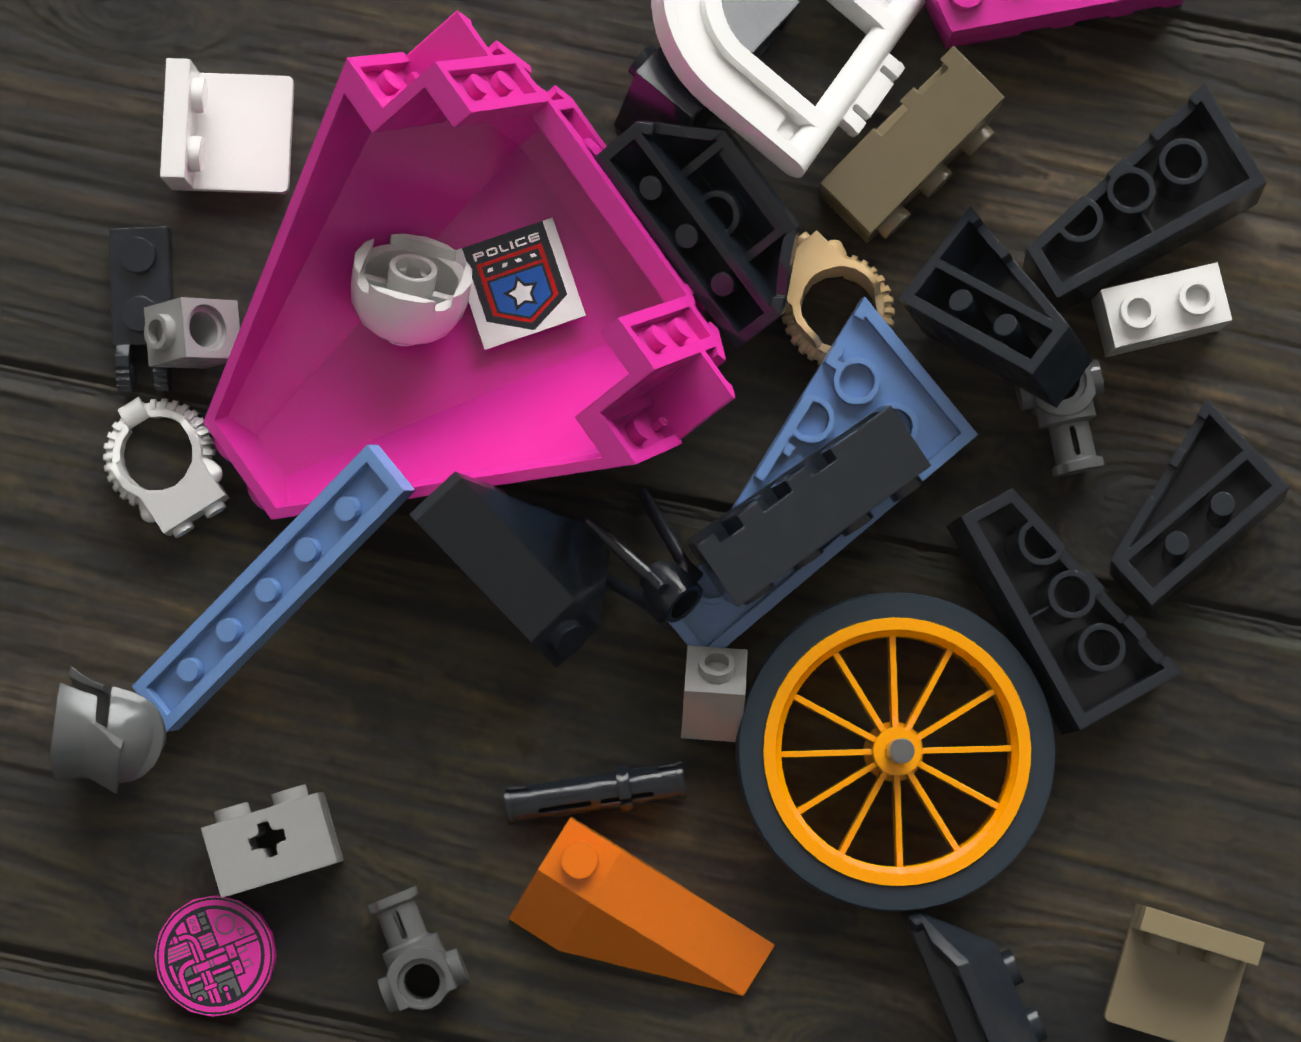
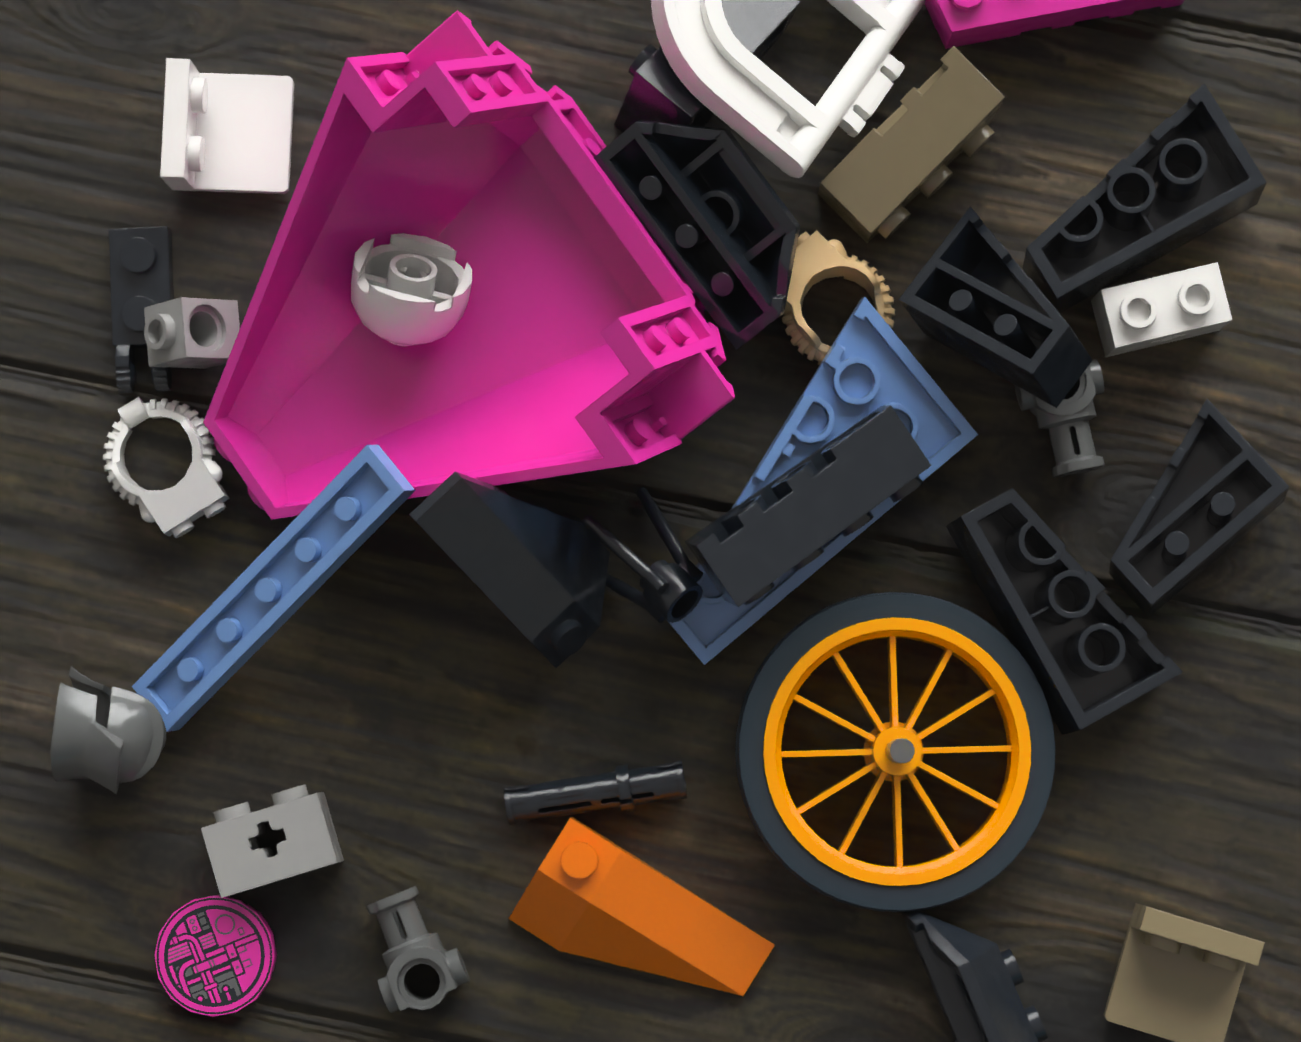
sticker [455,217,586,350] -> none
light grey brick [681,645,748,742] -> none

